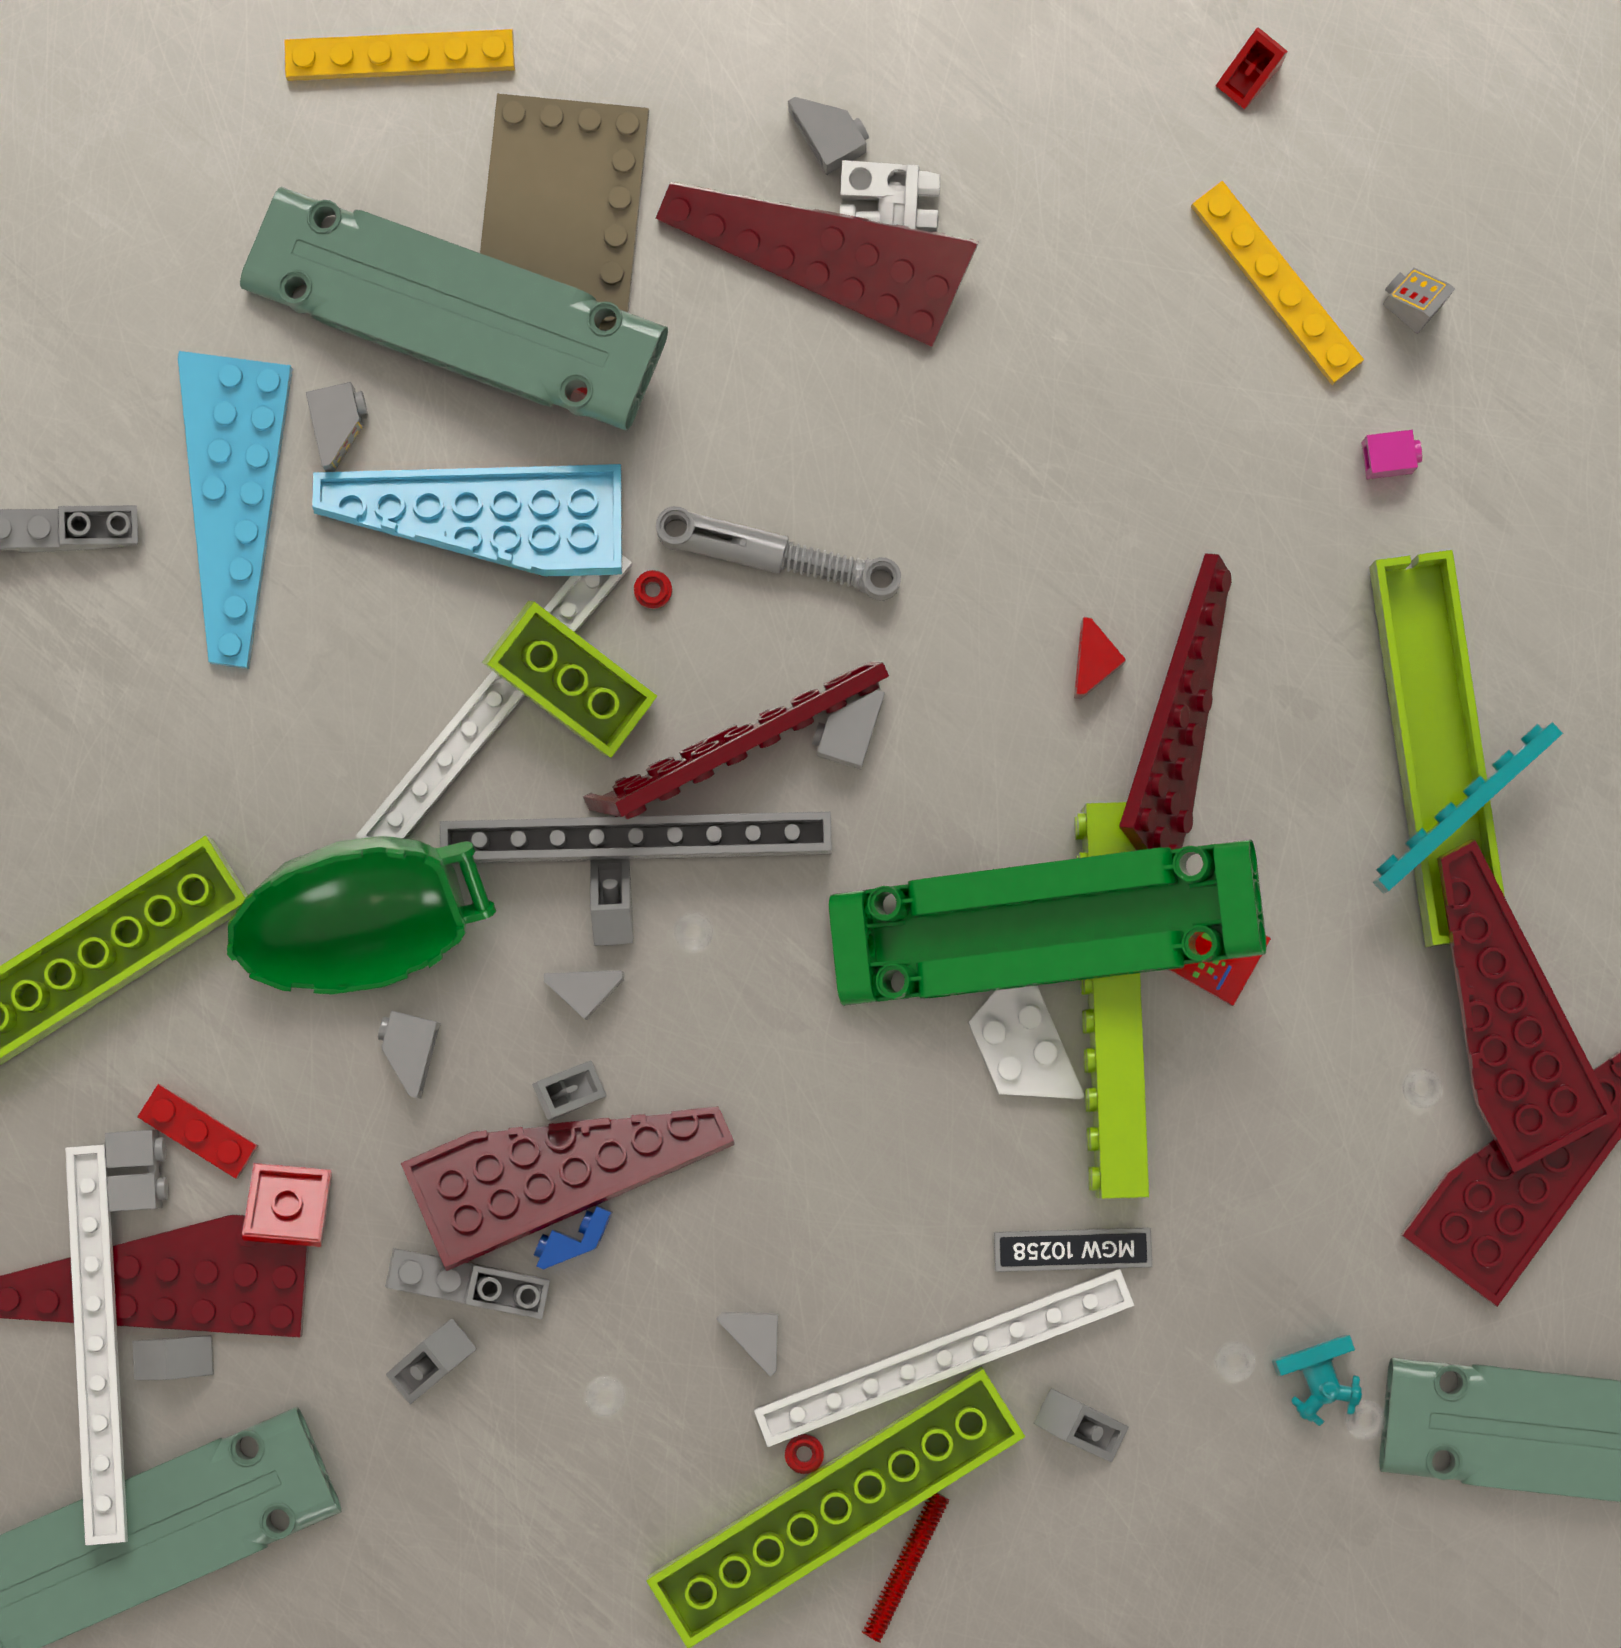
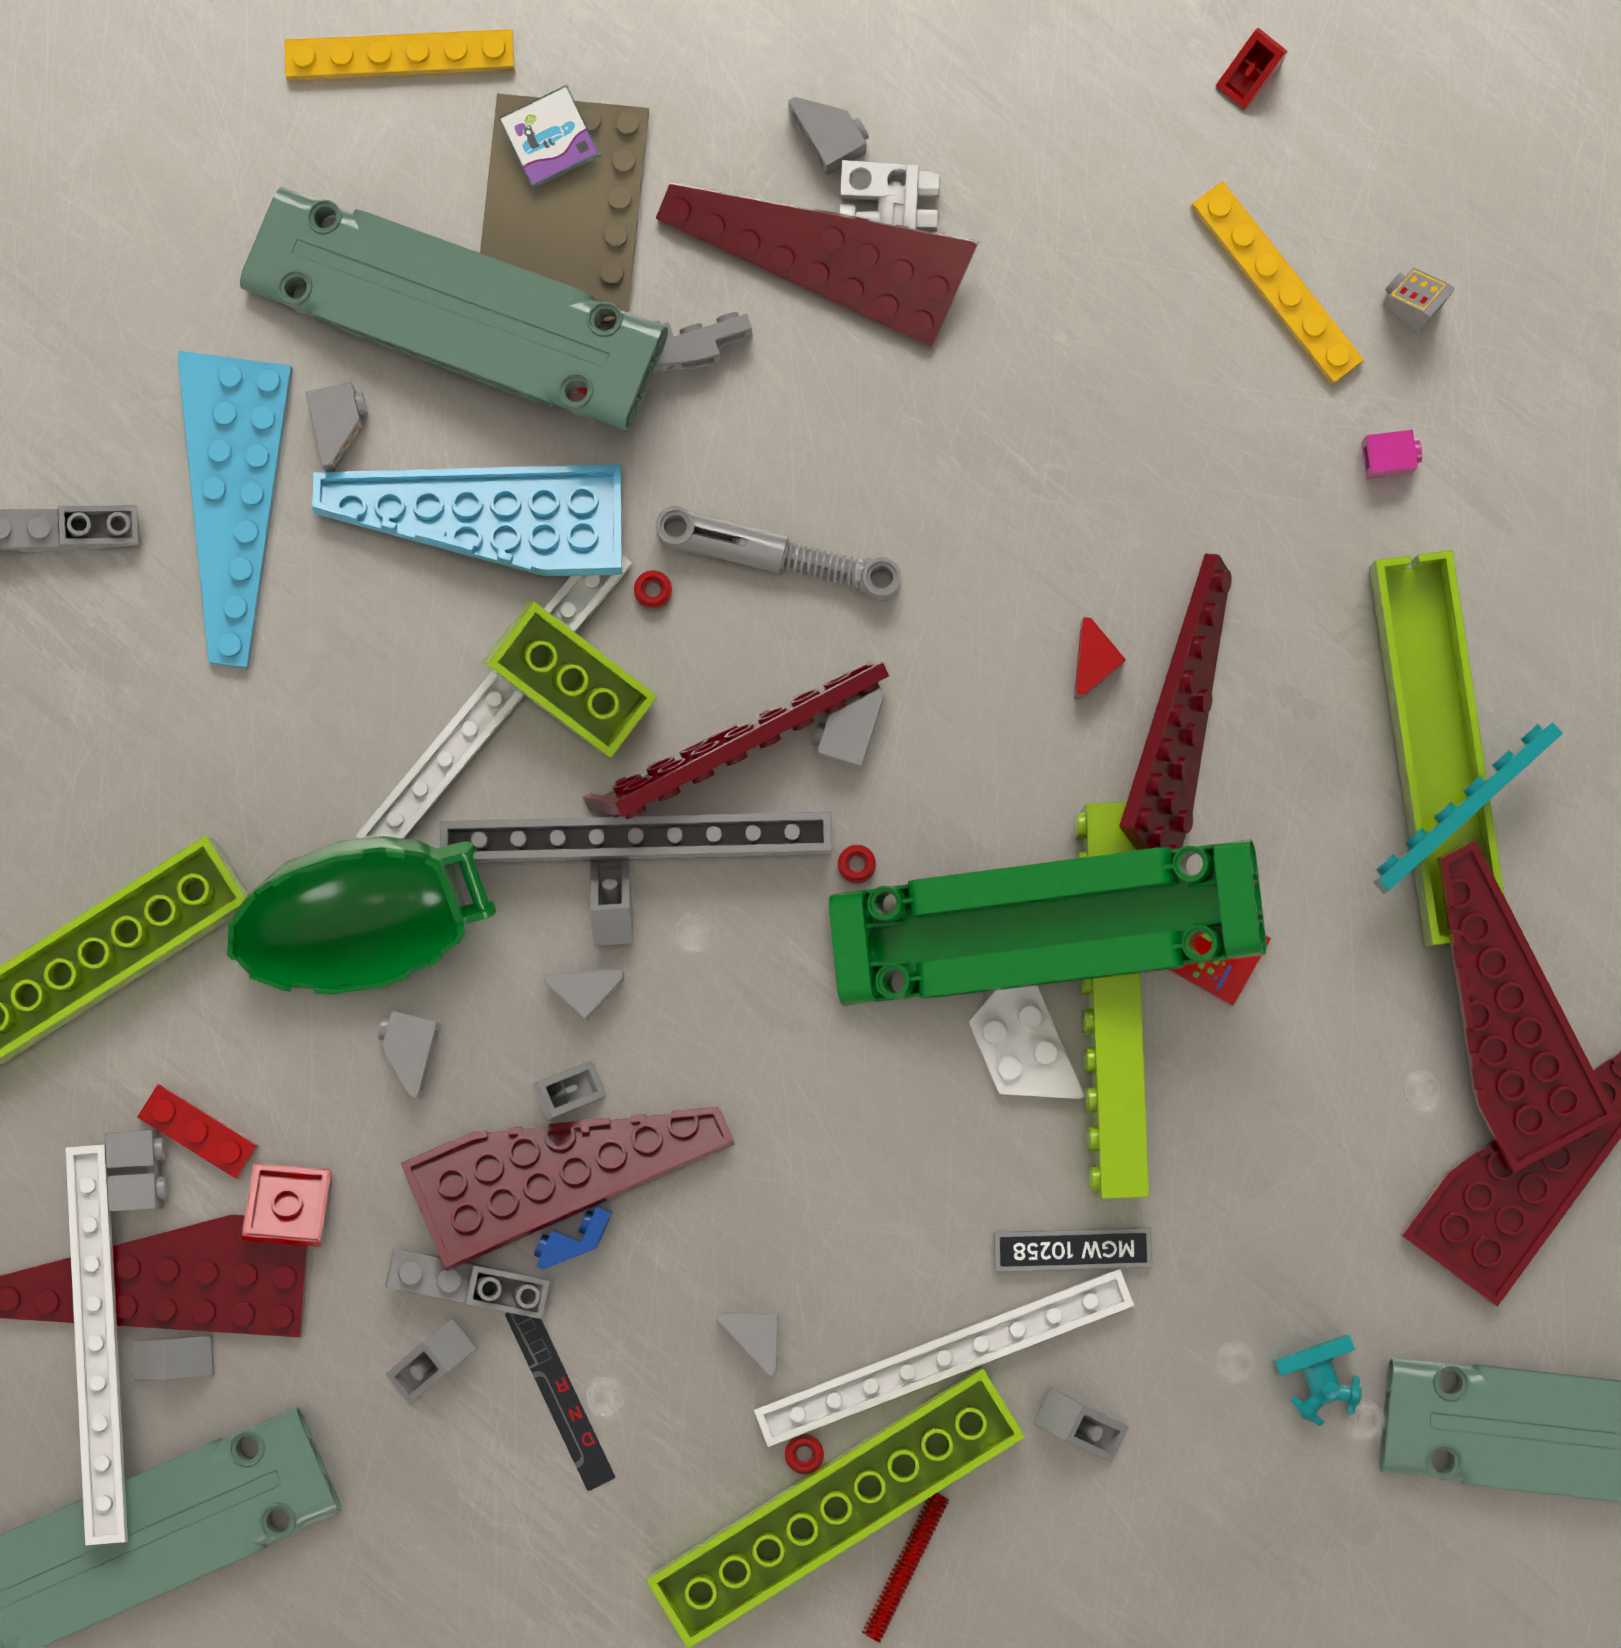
none -> tile [498,85,601,189]
none -> black sticker [505,1312,615,1491]
none -> light grey slope [653,312,752,371]
none -> red plate [837,845,876,884]

